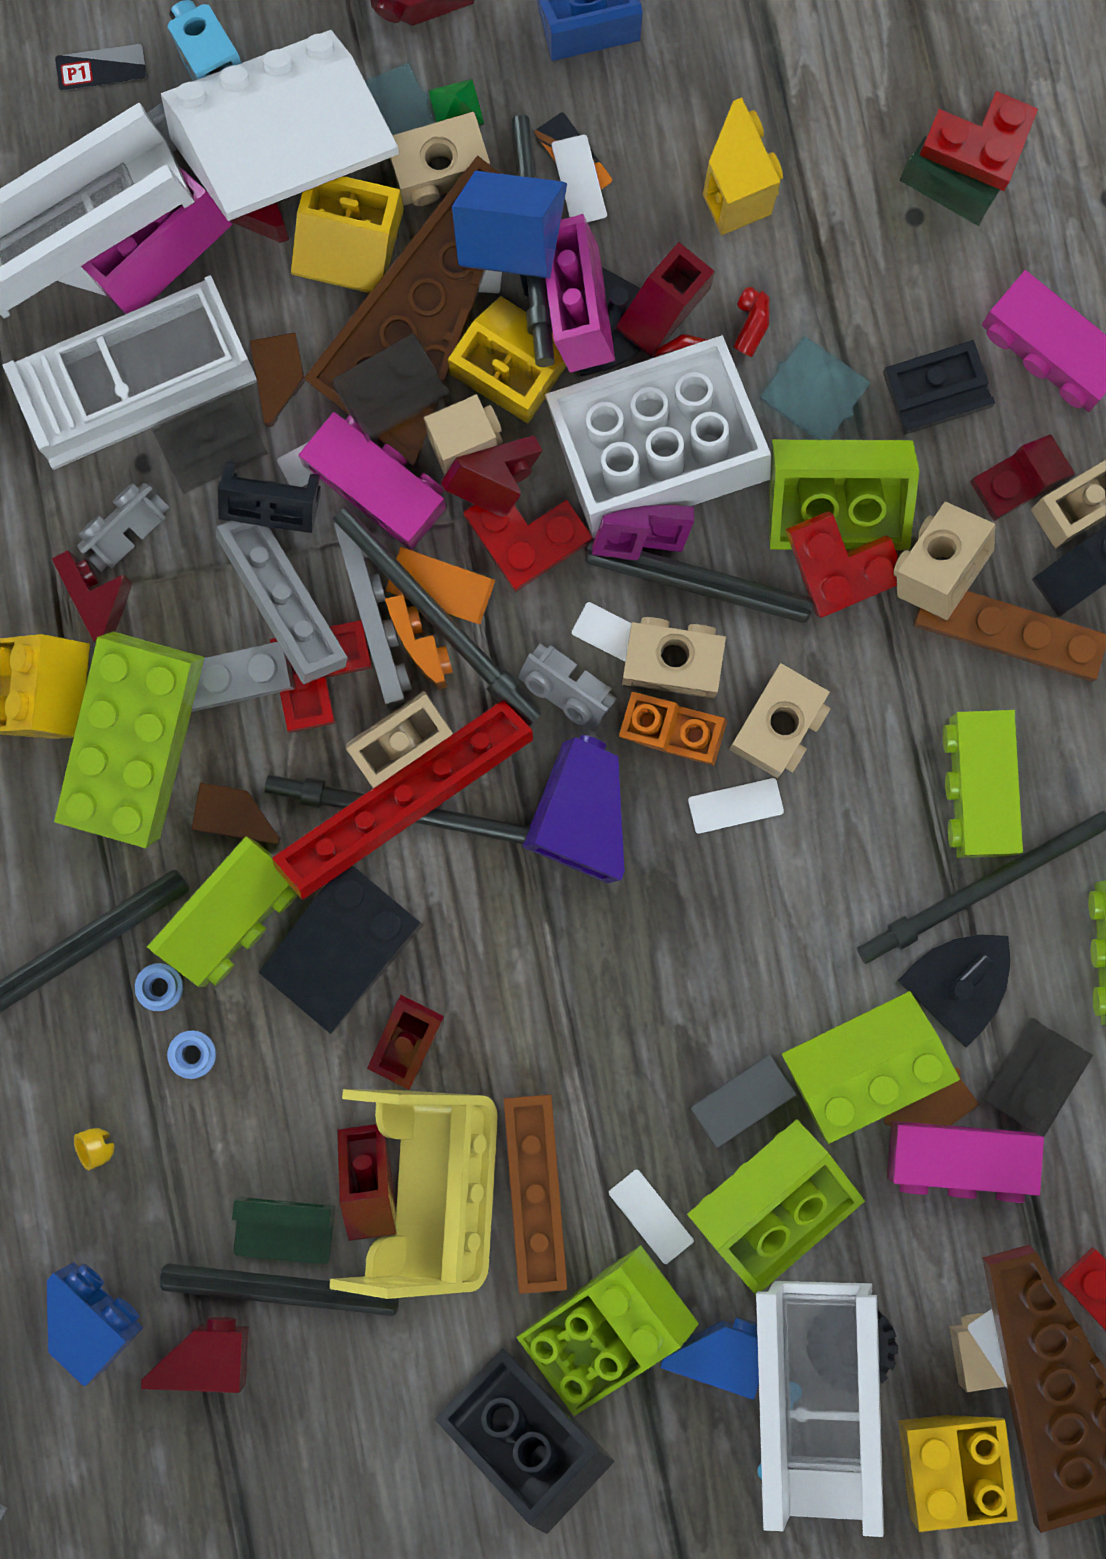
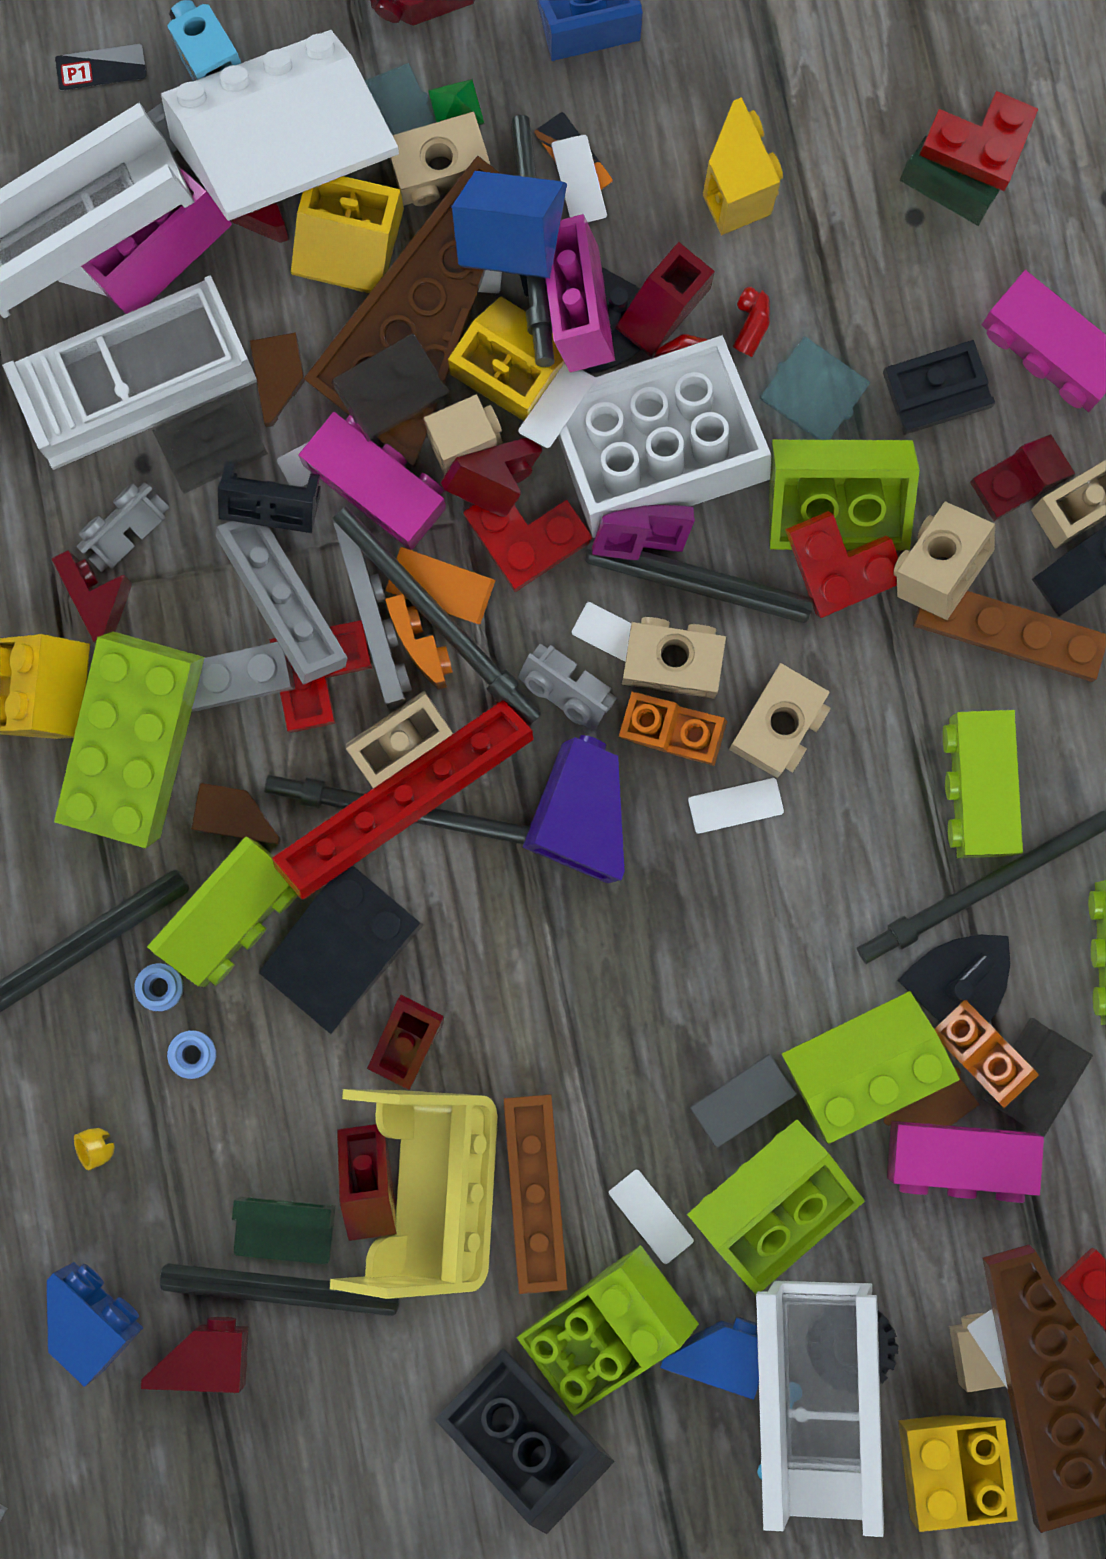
none -> white sticker [518,363,596,448]
none -> orange slope [934,1000,1039,1108]

